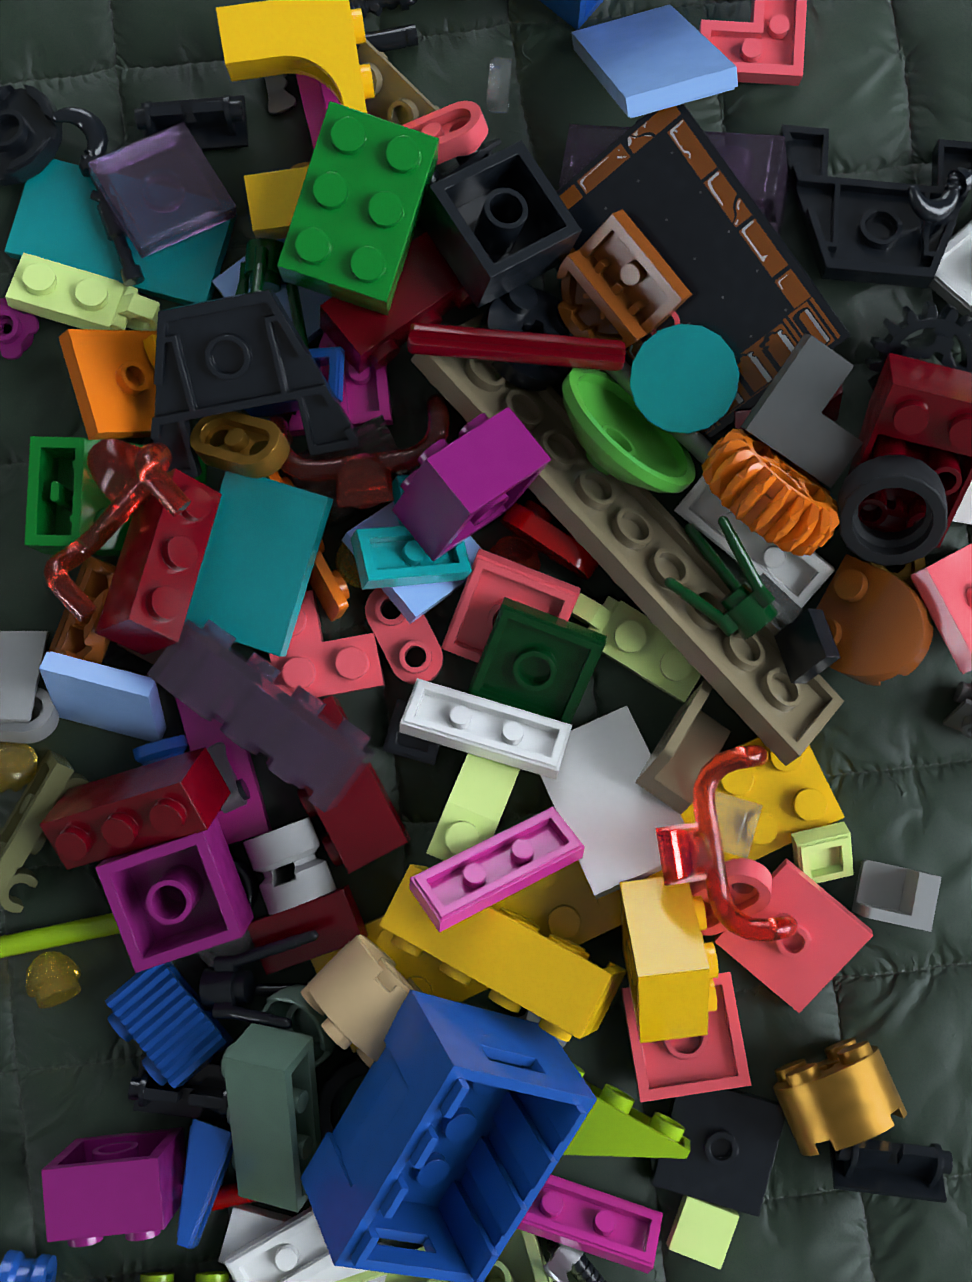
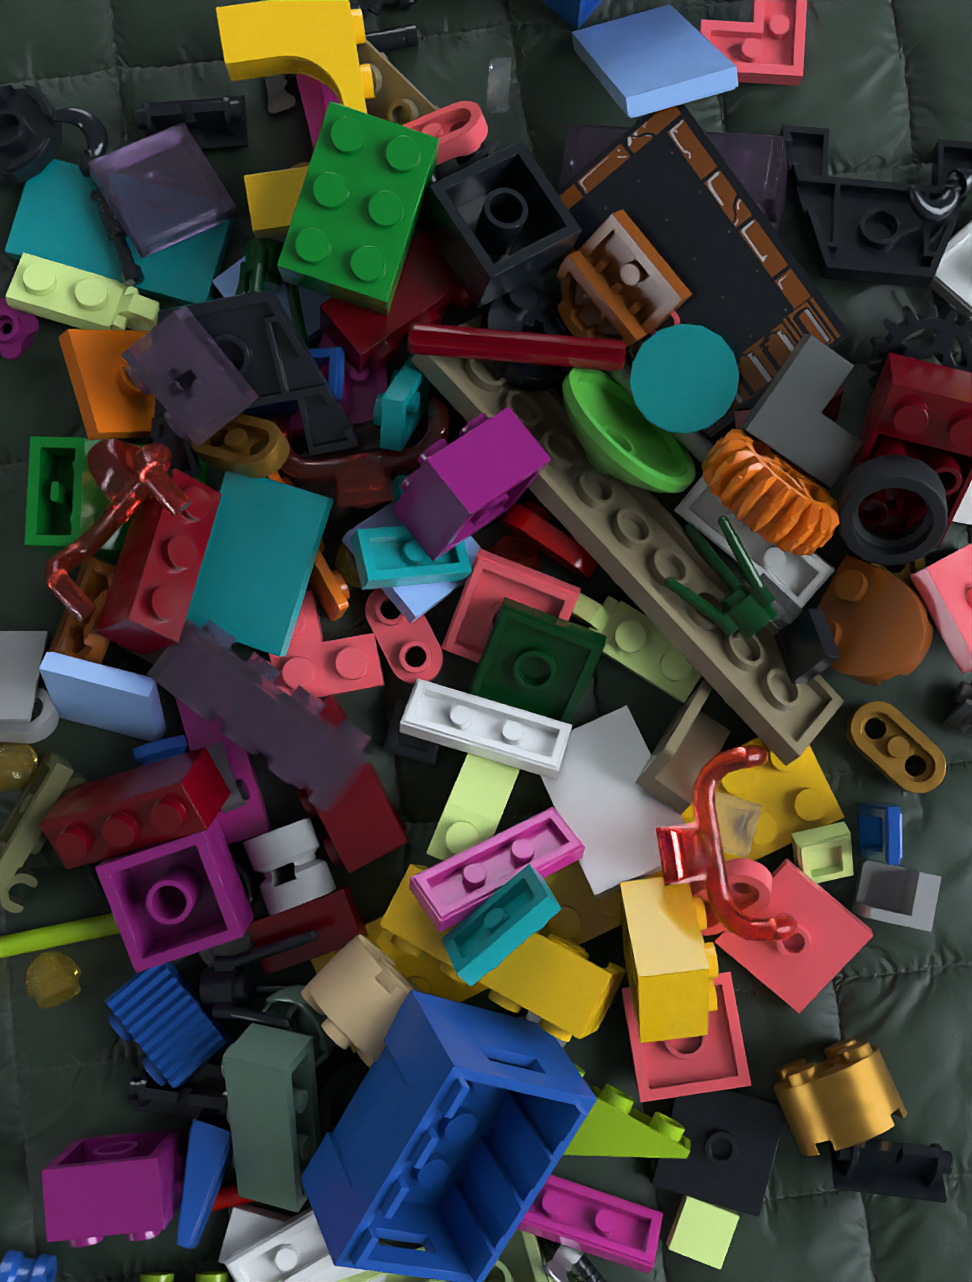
none -> clear purple brick [121,306,259,447]
none -> teal plate [373,353,432,452]
none -> teal plate [441,864,562,987]
none -> pearl gold plate [846,701,946,793]
none -> blue slope [857,803,903,865]

